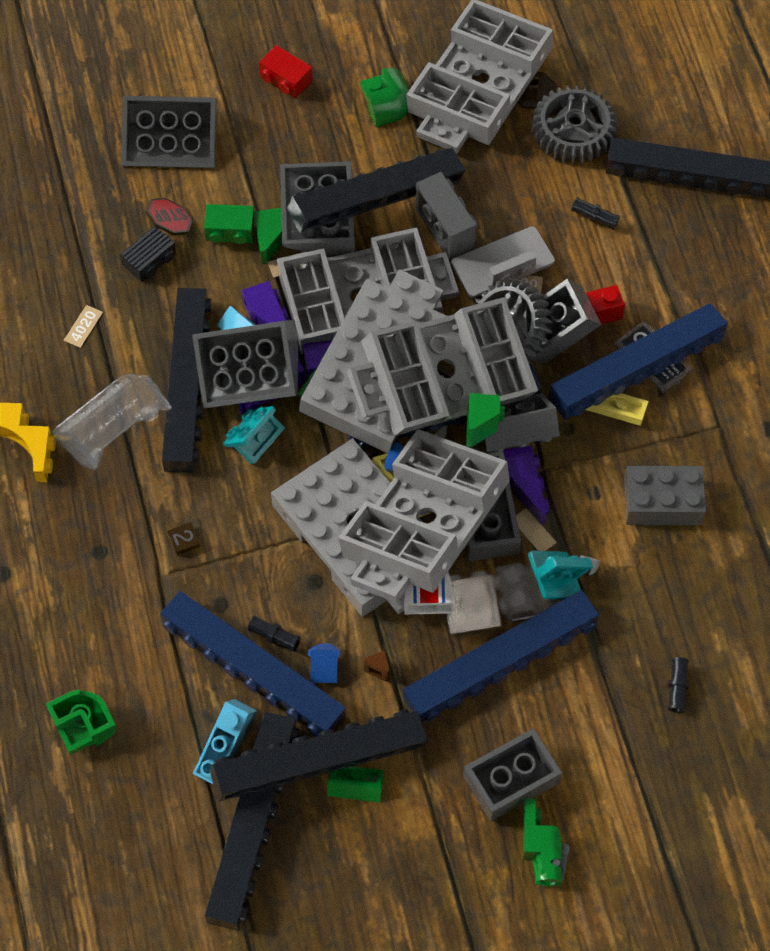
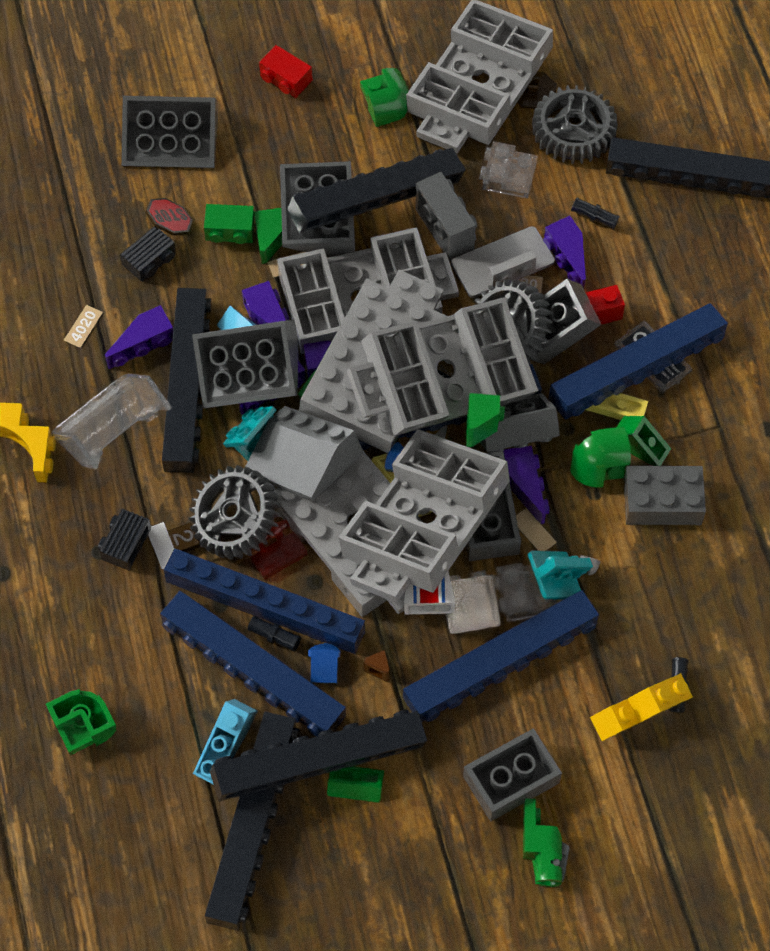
none -> black brick [98,509,151,571]
none -> dark purple slope [105,305,173,369]
none -> white sticker [148,522,174,569]
none -> dark blue brick [164,548,365,654]
none -> dark grey gear [188,465,281,560]
none -> slope [245,406,364,501]
none -> clear red plate [251,519,308,580]
none -> clear plate [479,141,538,199]
none -> dark purple slope [543,215,586,289]
none -> green brick [570,427,631,487]
none -> yellow arch [590,674,693,741]
none -> green slope [617,416,671,466]

